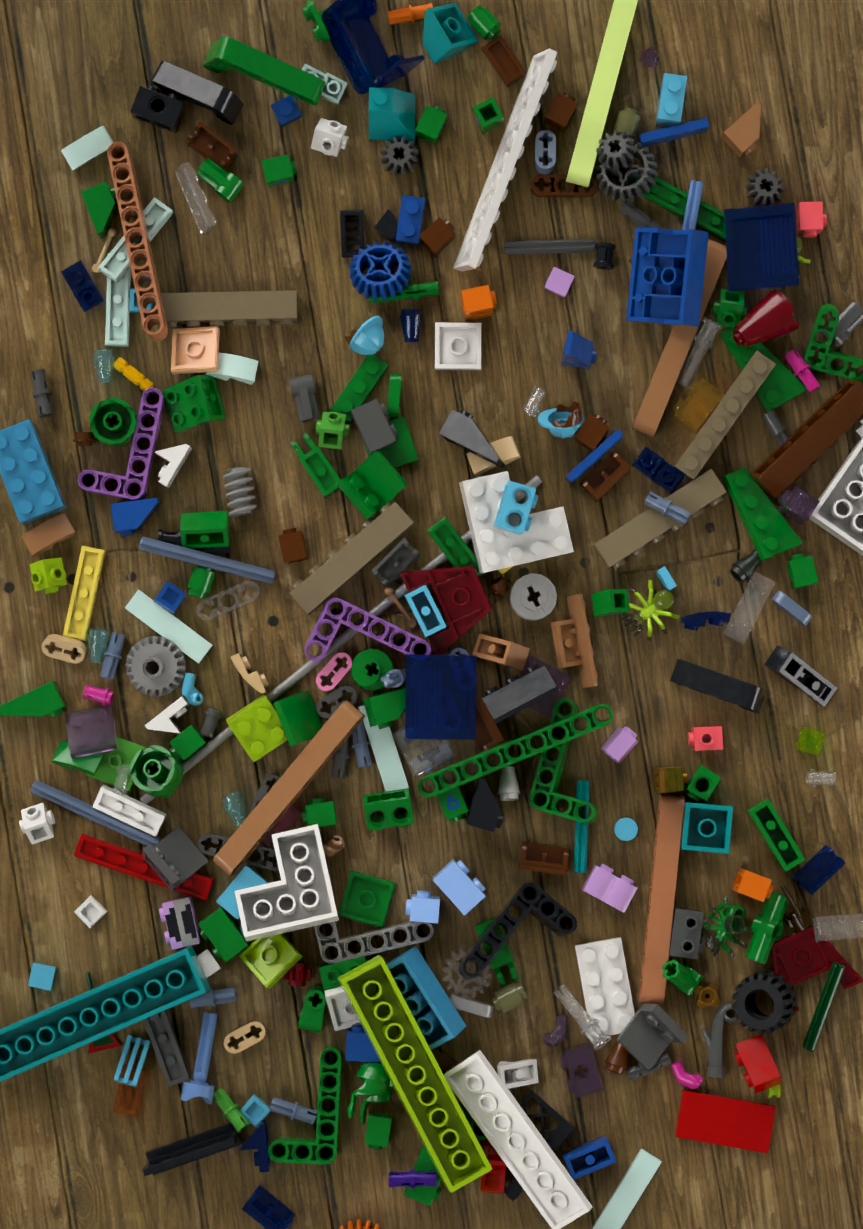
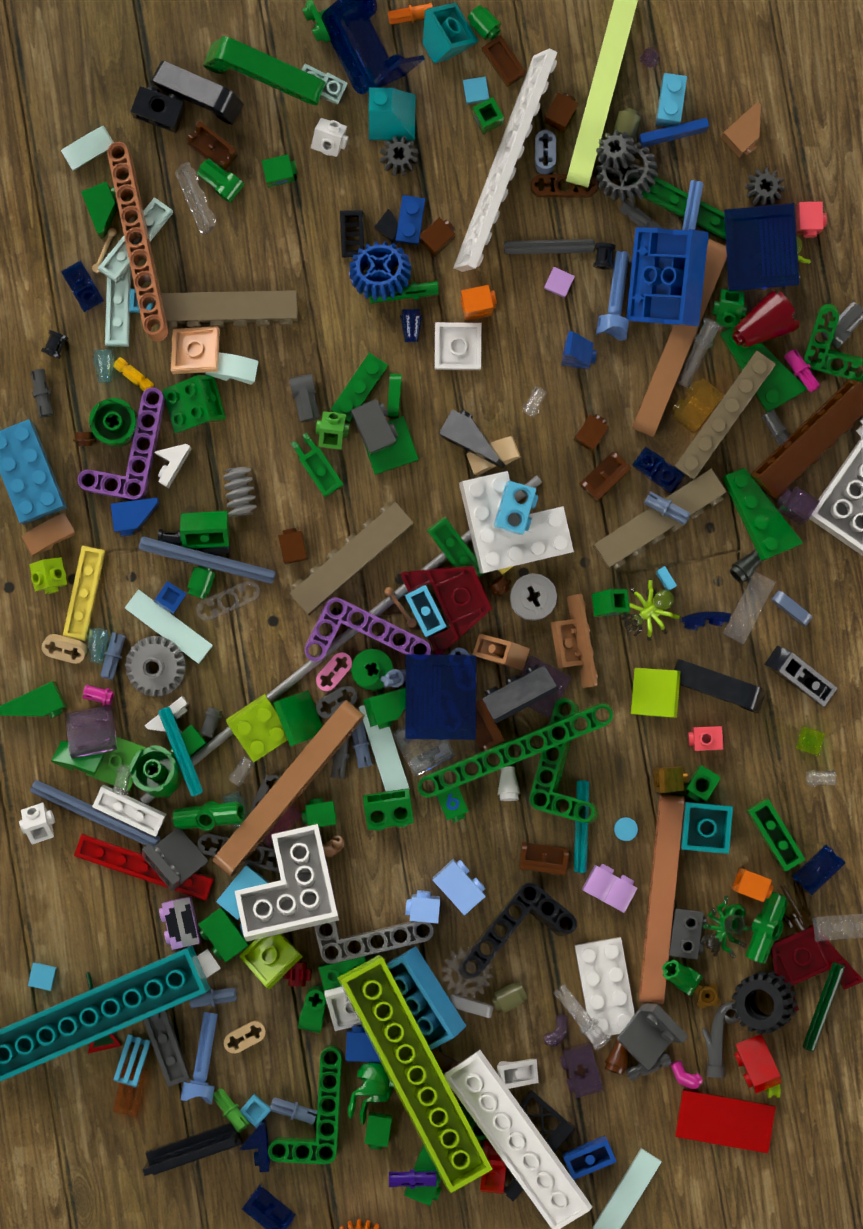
white tile [74,895,108,929] -> none
medium azure arm [181,672,204,706] -> none
tan slope [231,653,269,694] -> none
blue plate [271,95,302,127] -> none
green bracket [337,450,407,520] -> none
green tile [338,870,396,928] -> none
medium azure piece [345,316,384,355] -> none
dark grey hinge [371,538,421,587] -> none
green brick [415,105,448,145] -> none
black slope [465,777,504,832] -> none
green hinge [475,917,519,986] -> none
medium azure piece [538,401,584,439] -> none
blue tile [565,430,623,484] -> none
lavender brick [600,727,638,764] -> none
green brick [786,553,819,589] -> none
none -> black bush [41,330,69,359]
none -> teal axle [158,707,203,796]
none -> green piece [172,801,245,831]
none -> clear pin [228,756,255,787]
none -> medium azure tile [463,76,489,104]
none -> medium blue piece [596,251,629,341]
none -> lime tile [631,668,681,718]

